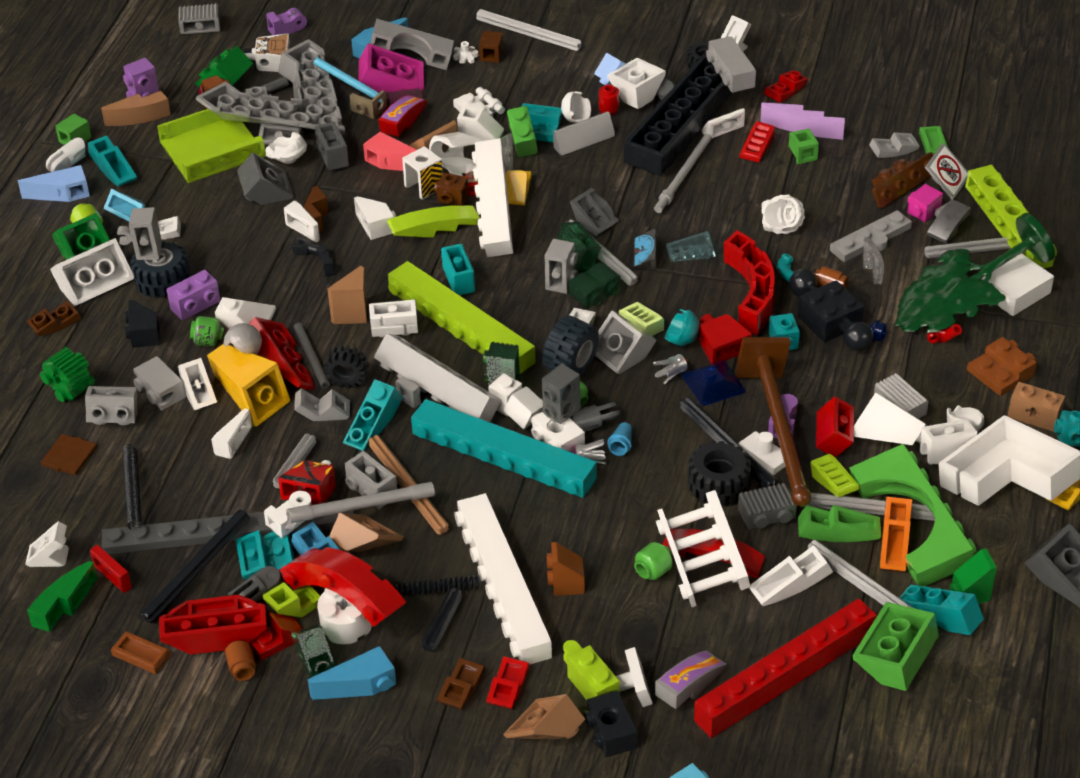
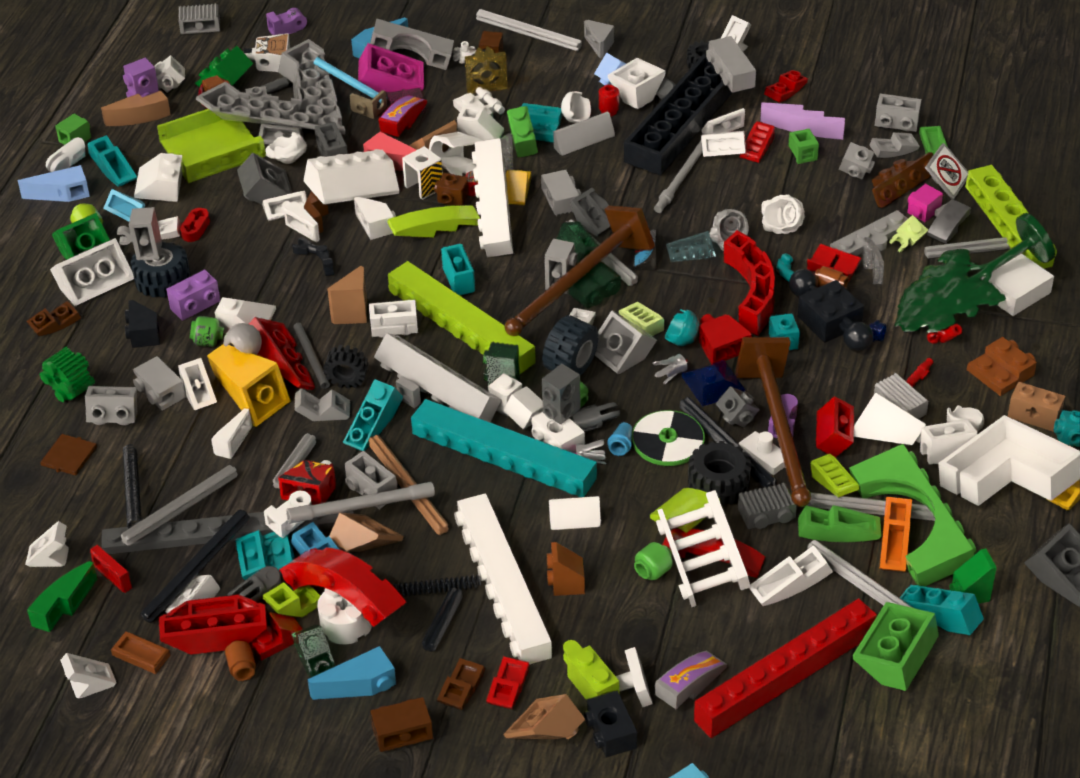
none -> white slope [61,653,116,699]
none -> light grey axle [121,465,237,546]
none -> white slope [134,153,182,202]
none -> white brick [154,55,185,93]
none -> white slope [165,575,220,614]
none -> red beam [180,208,210,242]
none -> white slope [262,191,307,221]
none -> white slope [304,149,399,204]
none -> reddish brown brick [370,697,433,752]
none -> clear yellow piece [465,47,508,94]
none -> reddish brown piece [504,205,655,336]
none -> light grey brick [541,170,581,216]
none -> white slope [549,496,601,530]
none -> light grey slope [584,20,614,58]
none -> piece [632,410,705,466]
none -> lime slope [650,488,720,533]
none -> white tile [701,131,746,157]
none -> light grey hair [710,209,749,251]
none -> dark grey brick [716,386,759,428]
none -> red piece [807,244,861,283]
none -> light grey brick [839,142,875,179]
none -> light grey brick [875,94,922,132]
none -> yellowish green plate [889,215,928,252]
none -> red piece [906,358,934,387]

